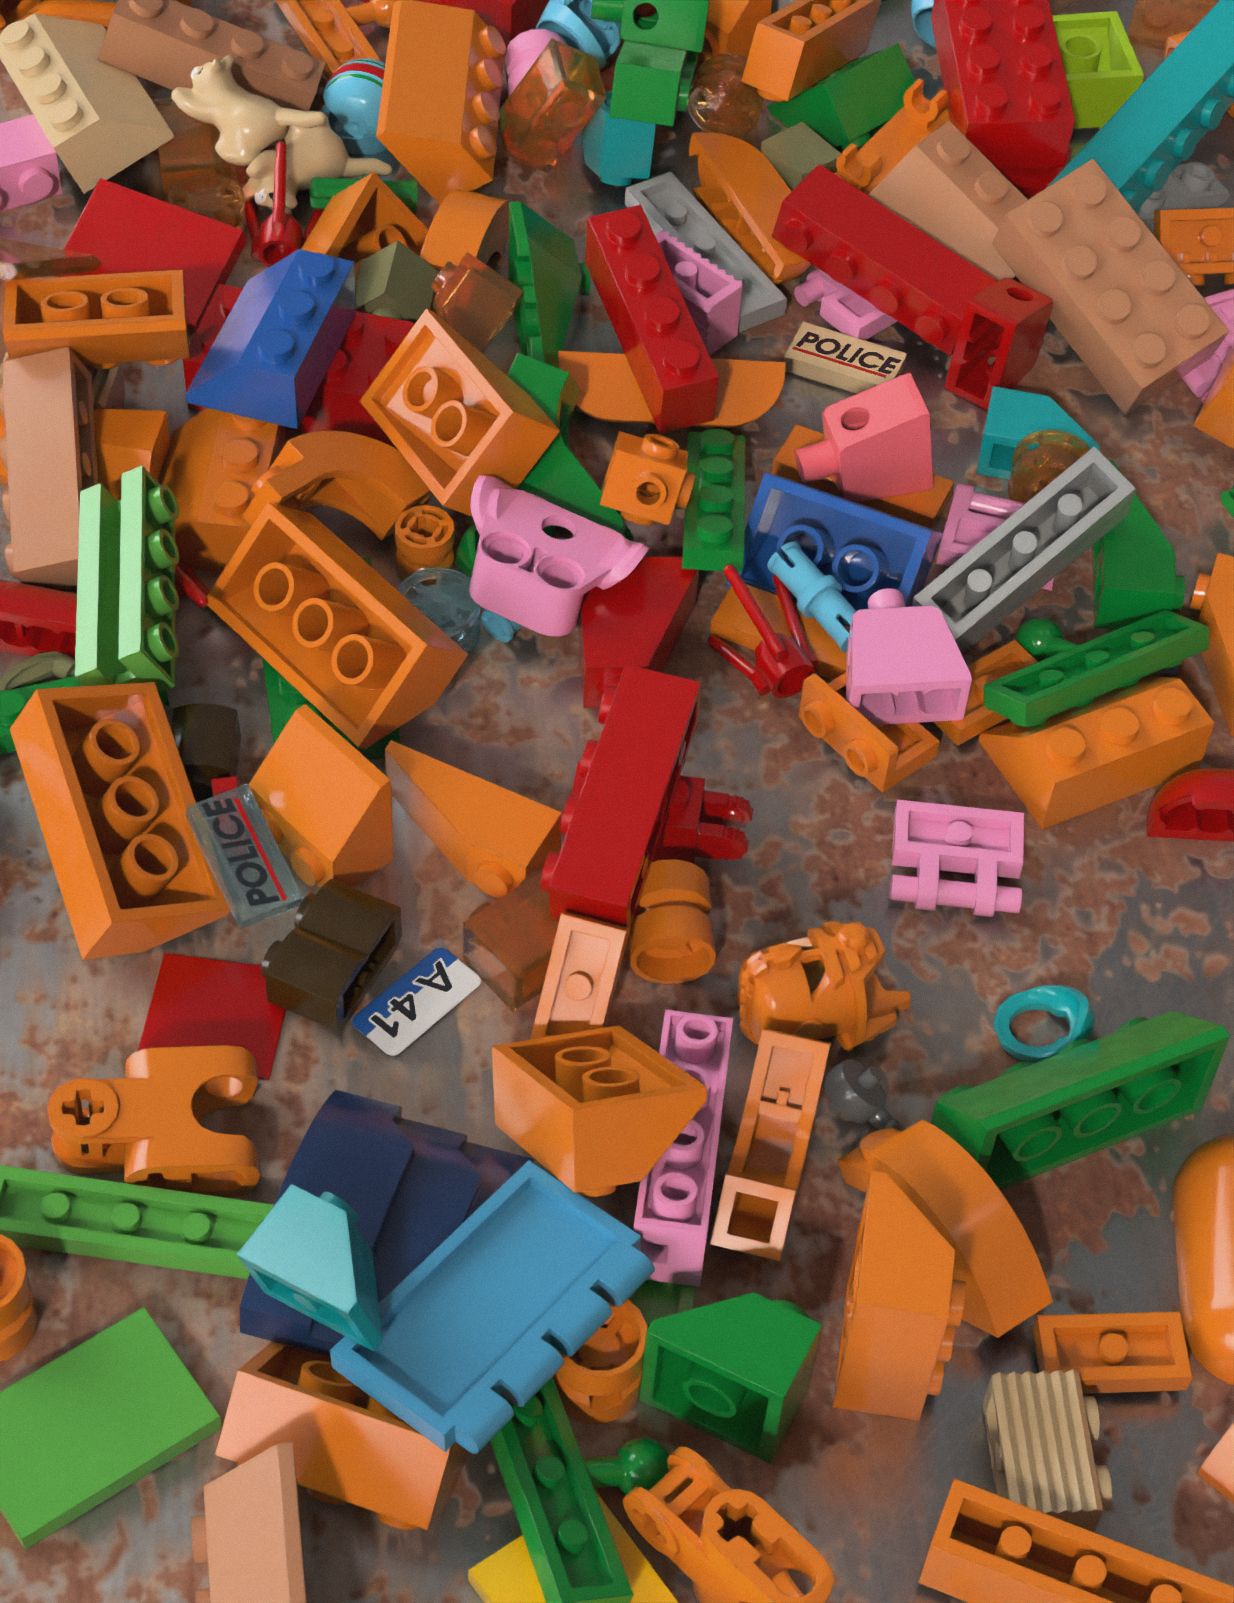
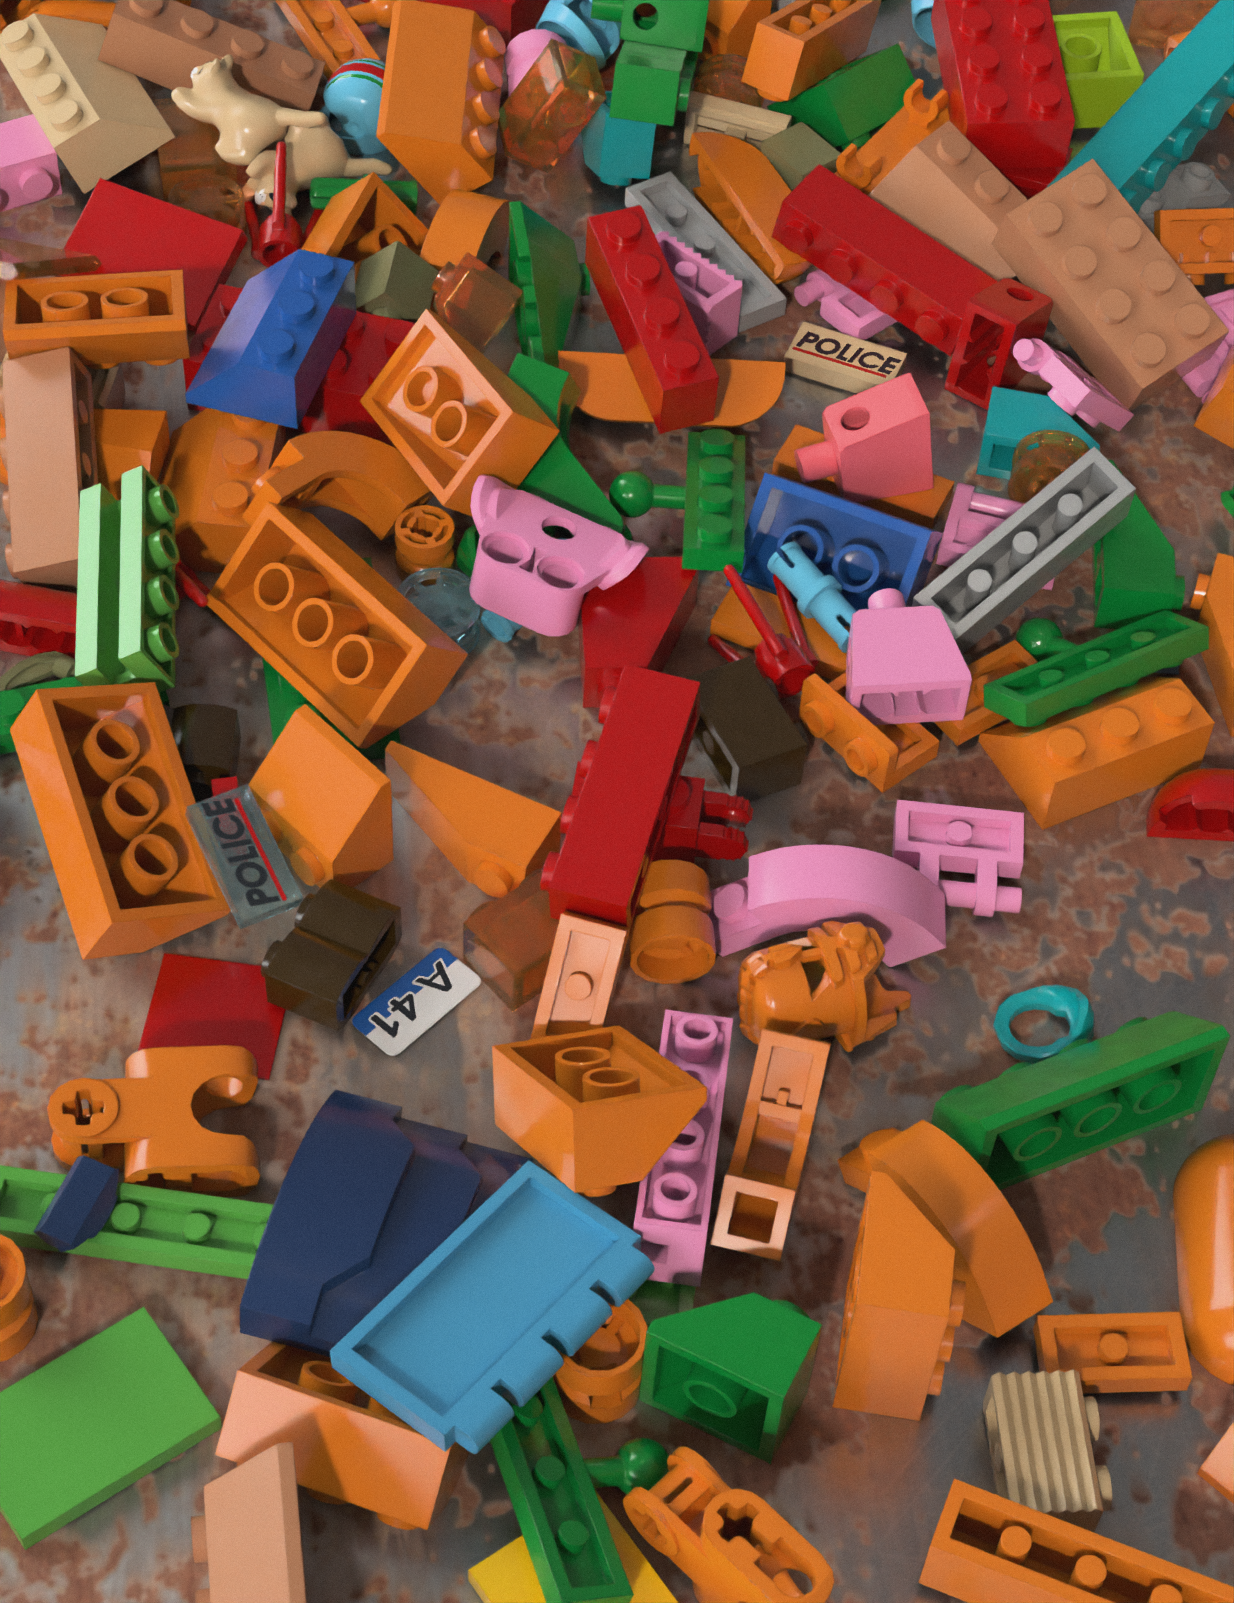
slope [237,1184,383,1351] -> none
orange brick [600,431,695,526] -> none
dark grey piece [824,1059,899,1131] -> none
none -> dark blue piece [33,1155,119,1252]
none -> tan tile [684,91,792,151]
none -> dark brown brick [686,656,809,802]
none -> bright pink arch [709,845,946,967]
none -> bright pink plate [1013,338,1134,432]

